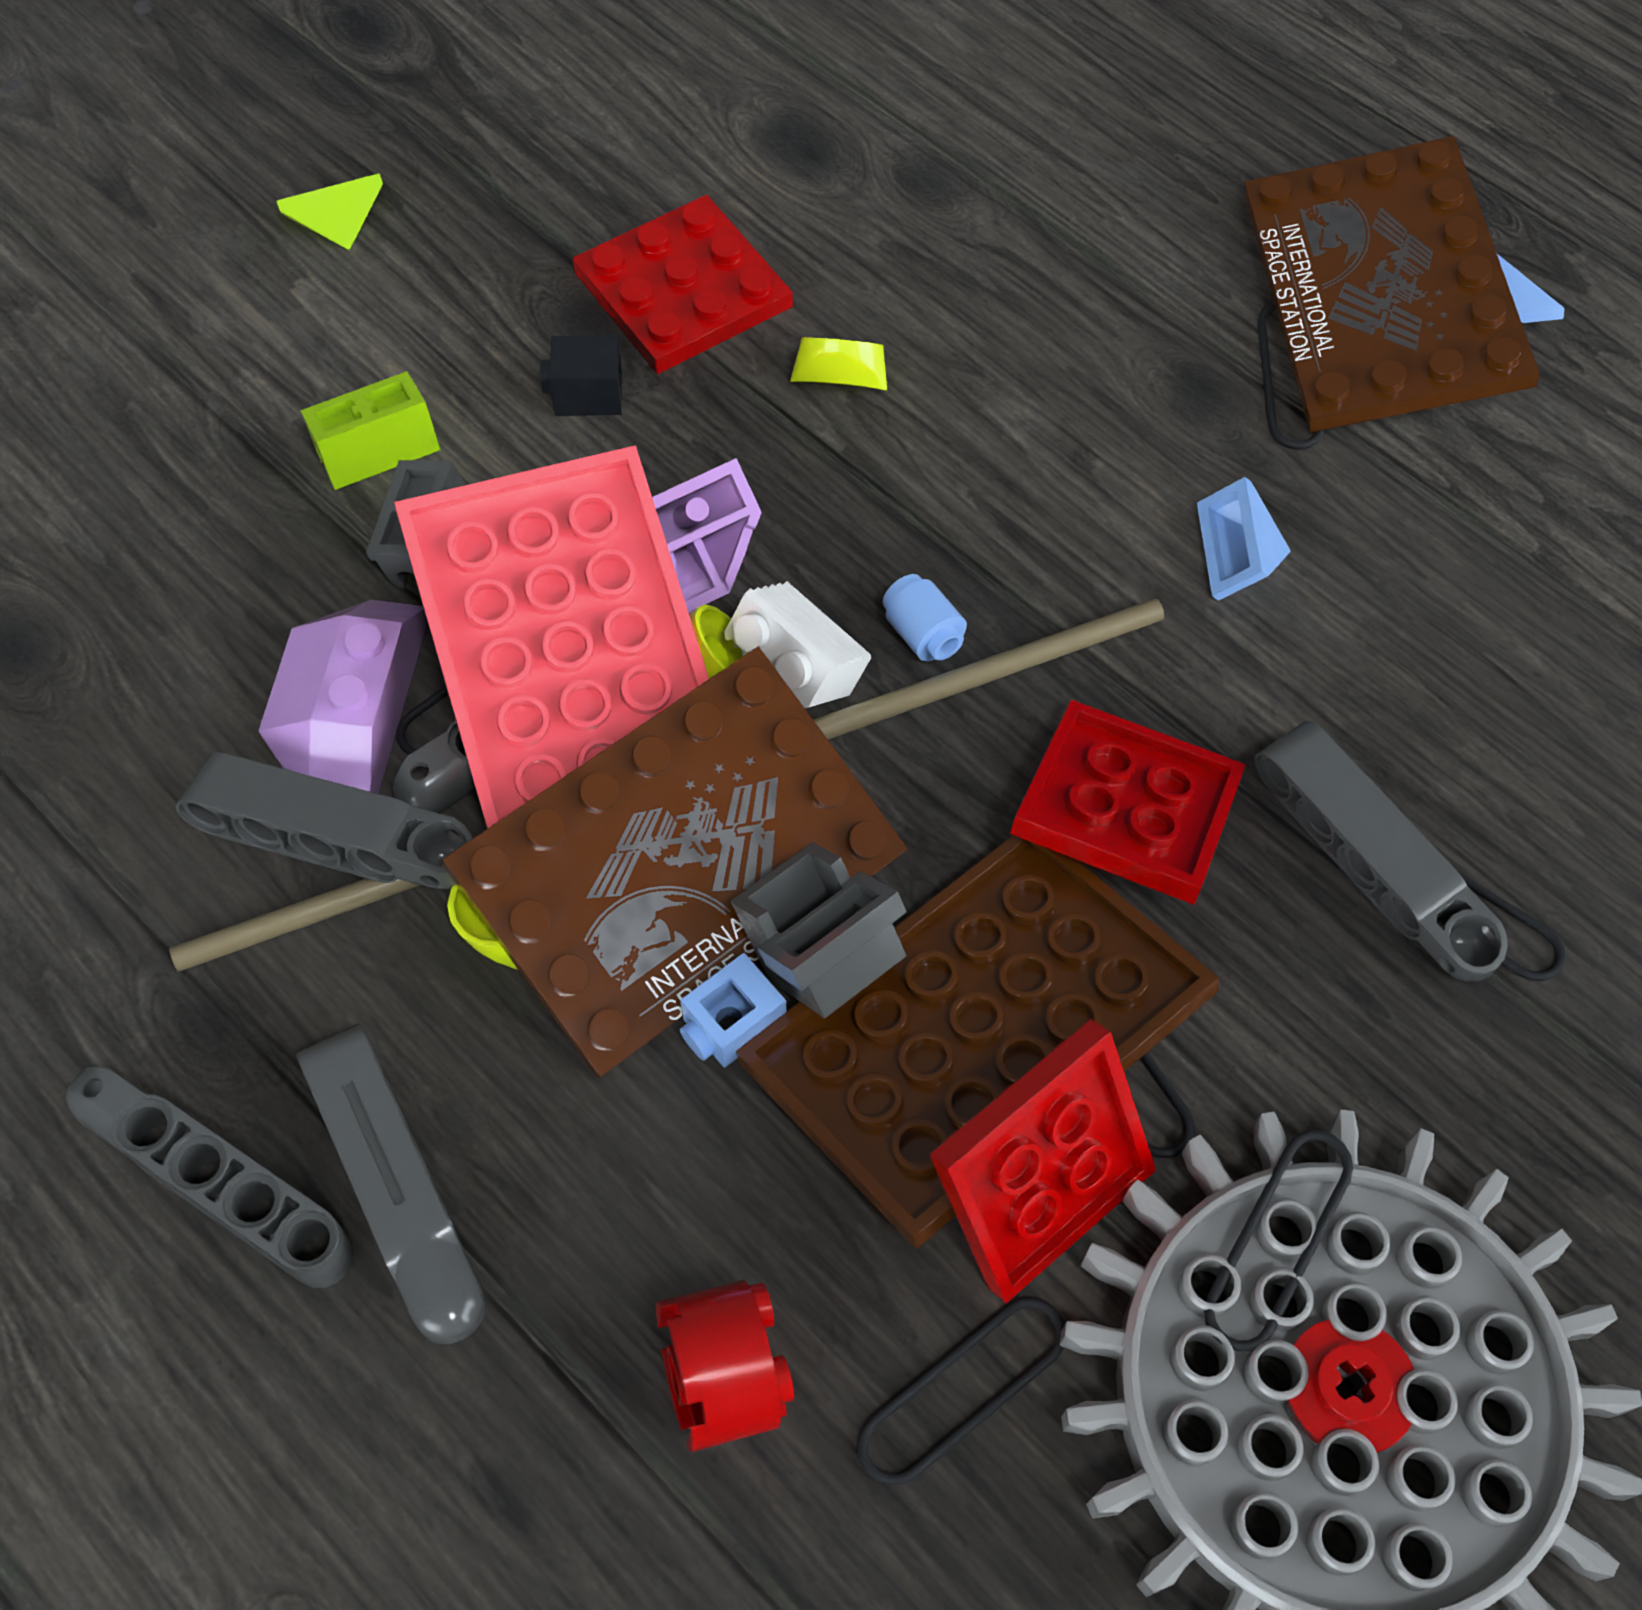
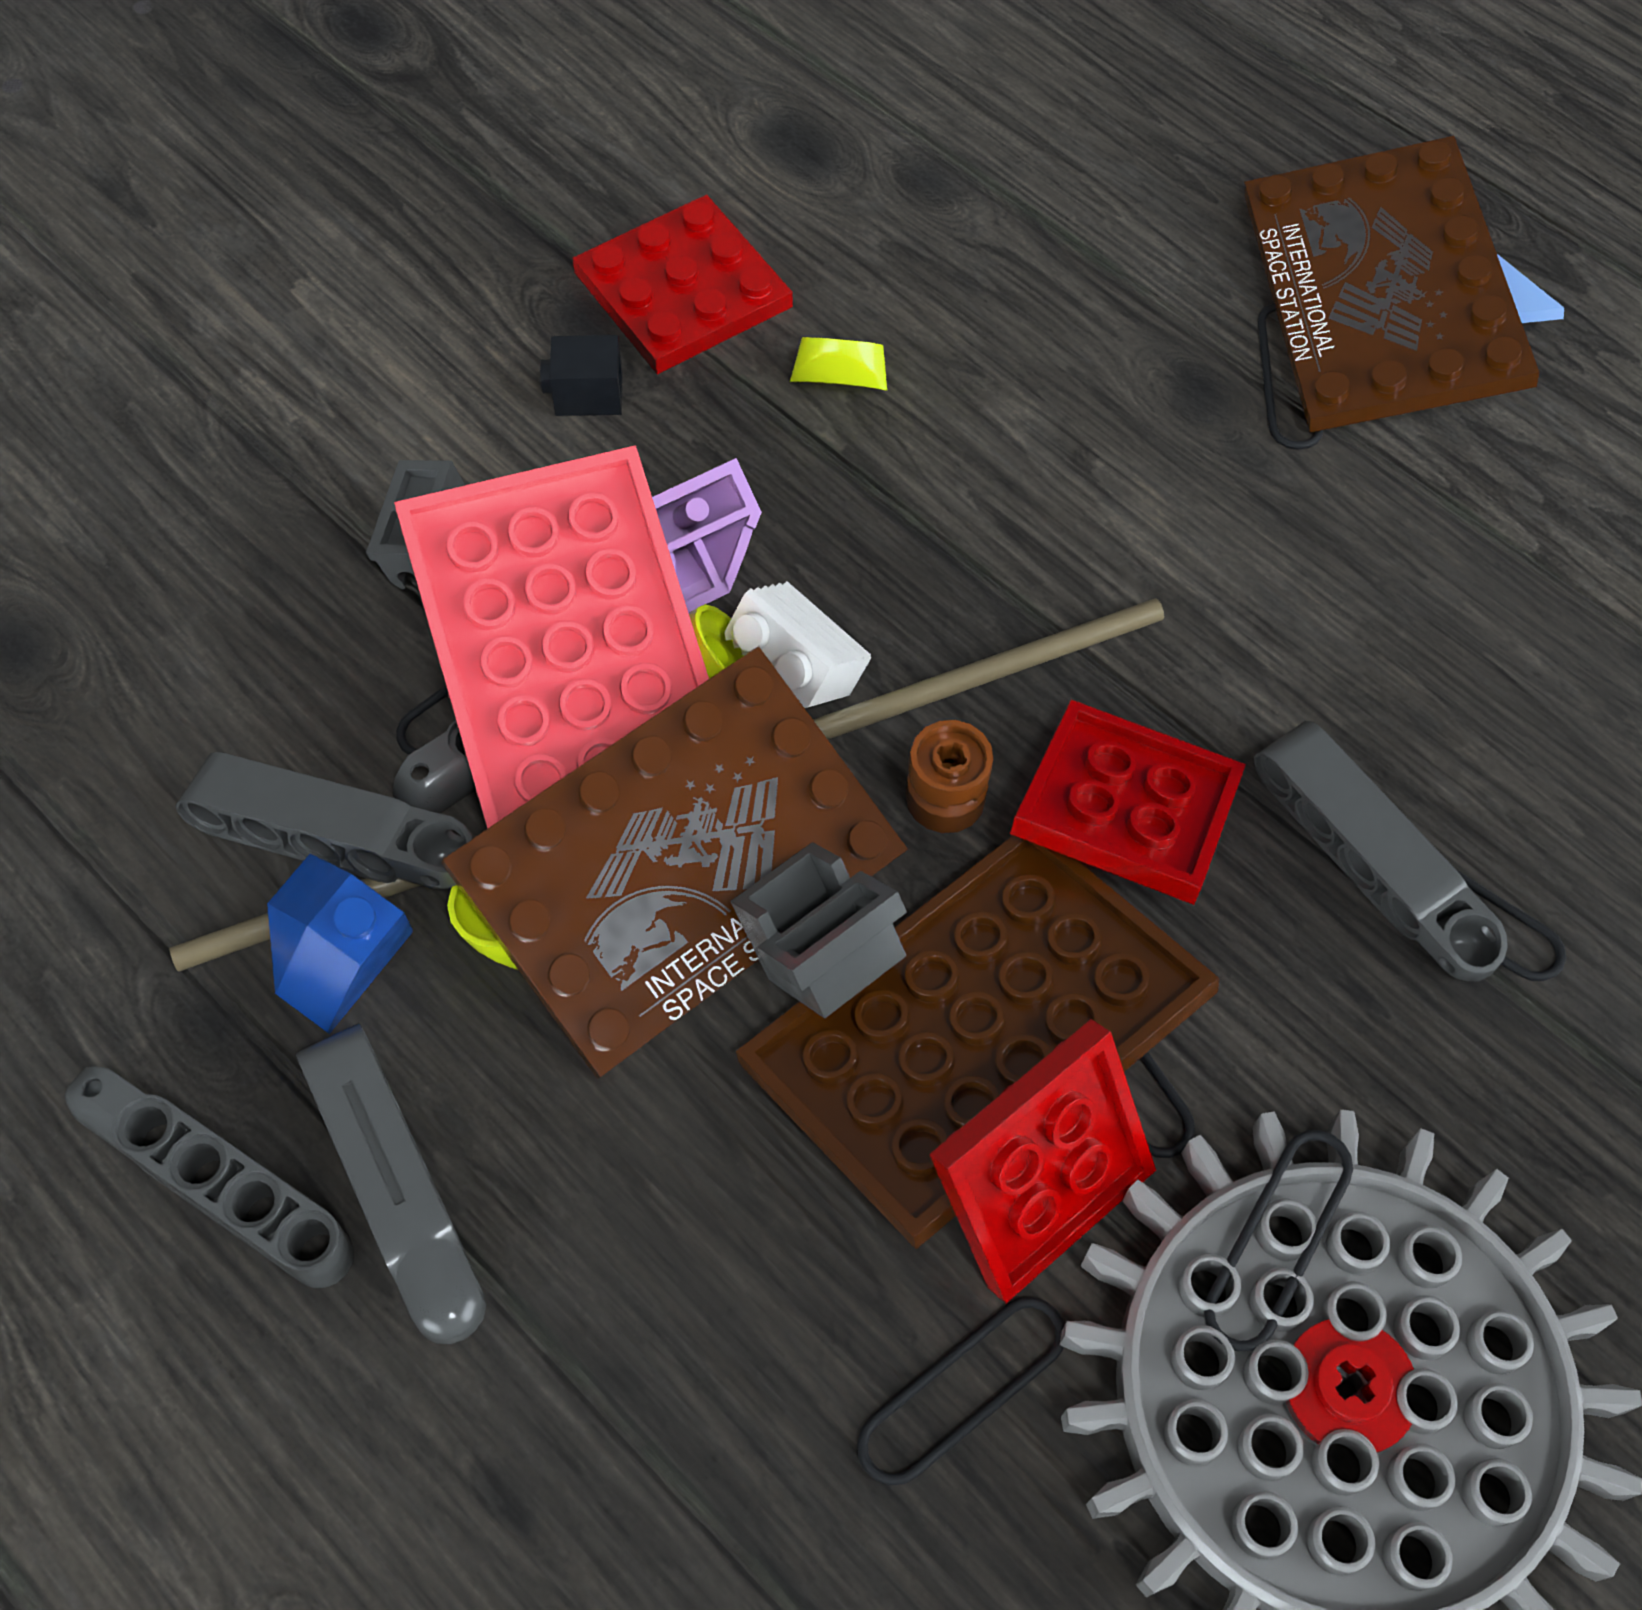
lavender wedge [259,600,428,794] -> none
lime slope [277,173,383,250] -> none
lime hinge [300,371,440,490] -> none
red brick [656,1280,794,1452] -> none
light blue brick [680,953,786,1068] -> none
light blue brick [883,574,967,661] -> none
light blue slope [1197,477,1291,601] -> none
none -> blue slope [267,853,413,1034]
none -> dark orange wheel [906,720,993,833]

